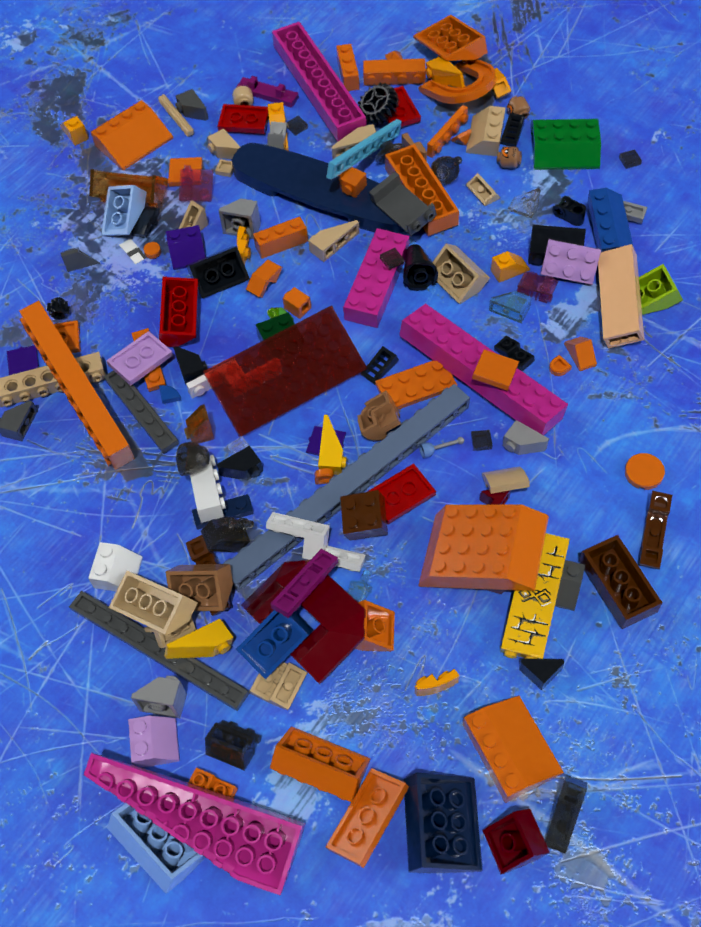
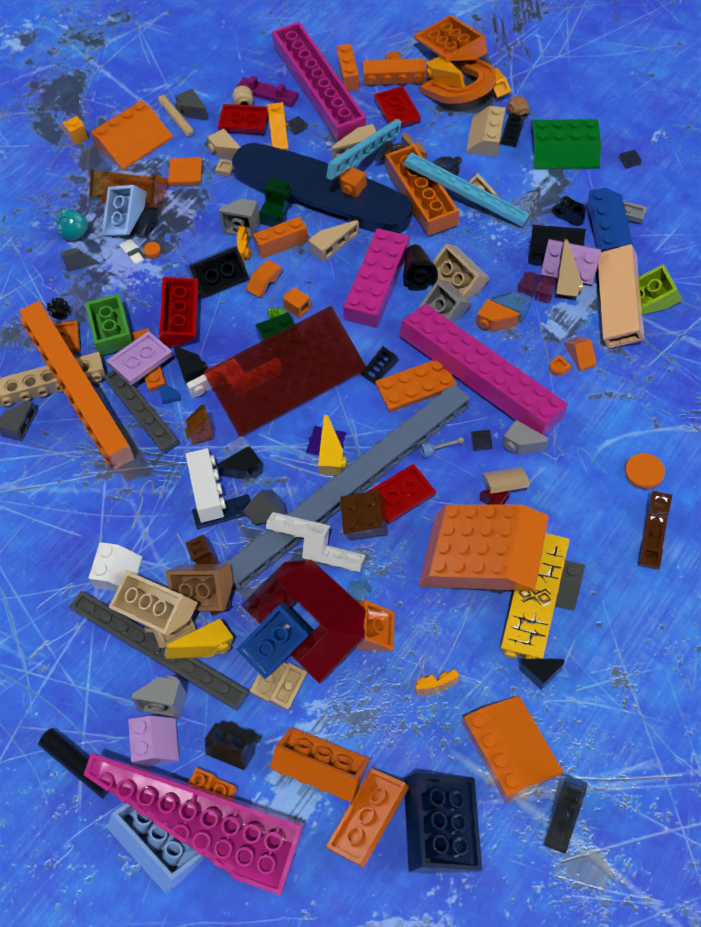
dark purple piece [7,345,39,375] -> none
dark purple slope [165,225,206,270] -> none
clear smoke piece [176,442,210,476] -> none
clear pink hinge [179,165,213,201] -> none
tan slope [179,200,208,231] -> none
clear smoke brick [201,516,254,552] -> none
light grey slope [268,121,287,149] -> none
magenta hinge [271,549,338,618] -> none
orange tile [314,468,334,485] -> none
medium nougat brick [357,391,401,441] -> none
black gear [358,83,399,126] -> none
dark grey panel [369,171,437,236] -> none
clear smoke tile [380,248,404,270] -> none
orange plate [427,105,469,158] -> none
orange slope [451,129,472,145] -> none
orange tile [472,349,519,391] -> none
dark red slope [482,809,550,875] -> none
light orange slope [491,251,530,283] -> none
black slope [494,335,535,371] -> none
medium nougat head [497,146,522,168] -> none
reddish brown brick [579,535,662,629] -> none
none -> black brick [38,728,109,799]
none -> teal piece [56,209,88,241]
none -> bright green brick [85,294,133,356]
none -> dark grey slope [243,490,286,526]
none -> dark green brick [259,177,292,227]
none -> medium azure tile [404,153,530,227]
none -> light grey slope [418,280,472,323]
none -> orange slope [476,299,519,332]
none -> tan slope [556,239,583,297]

